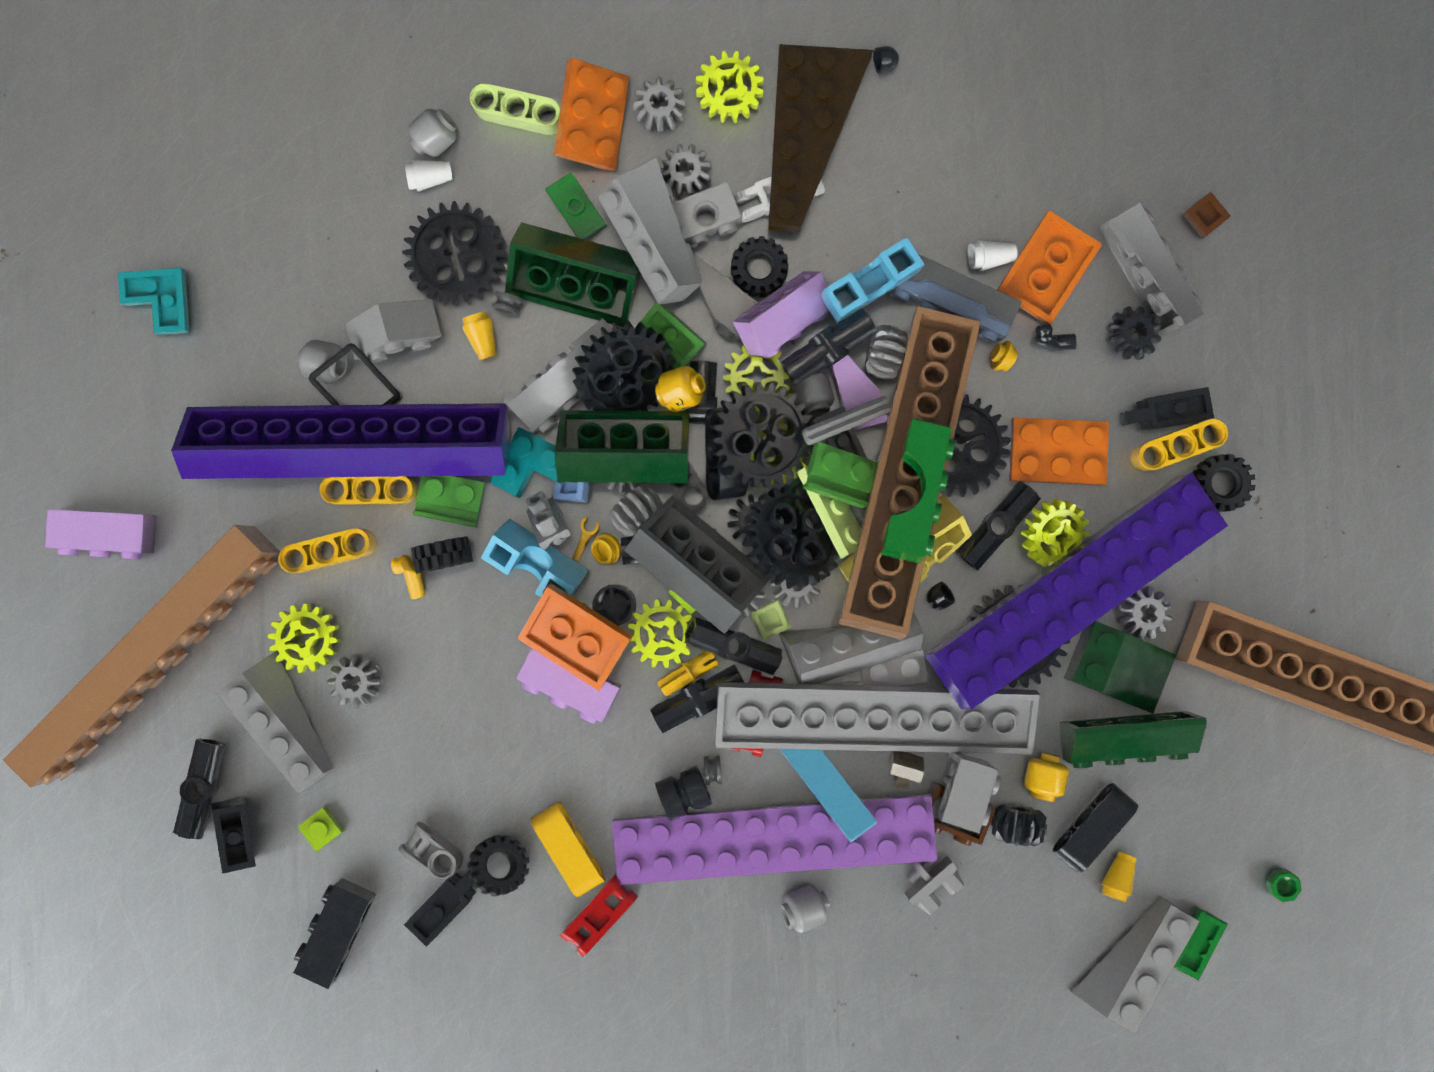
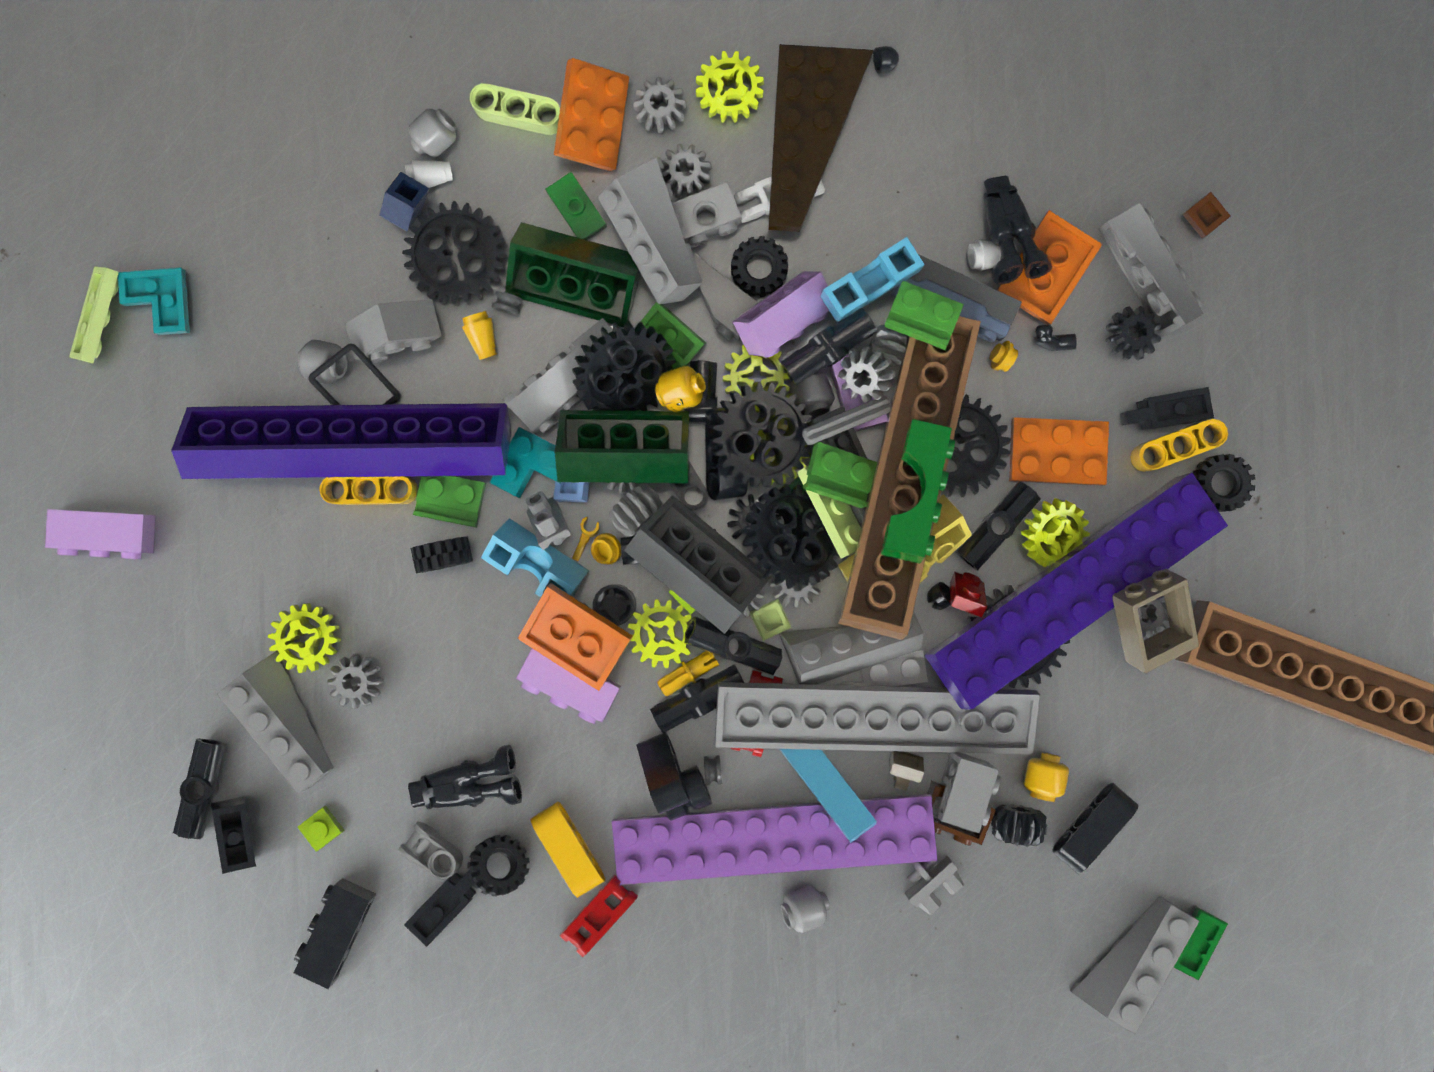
medium nougat brick [3,525,280,788] -> none
yellow beam [278,528,377,573] -> none
yellow arm [391,555,426,599] -> none
dark green slope [1060,711,1207,768] -> none
dark green slope [1064,621,1176,714] -> none
yellow cone [1101,852,1137,903] -> none
green tile [1266,868,1302,902] -> none
none -> yellowish green plate [69,266,119,364]
none -> dark blue brick [379,172,429,232]
none -> black piece [408,745,522,809]
none -> black beam [636,732,690,814]
none -> light grey gear [838,346,895,403]
none -> bright green plate [884,281,964,350]
none -> red plate [950,572,987,618]
none -> black piece [984,175,1052,285]
none -> dark tan window [1112,569,1199,674]

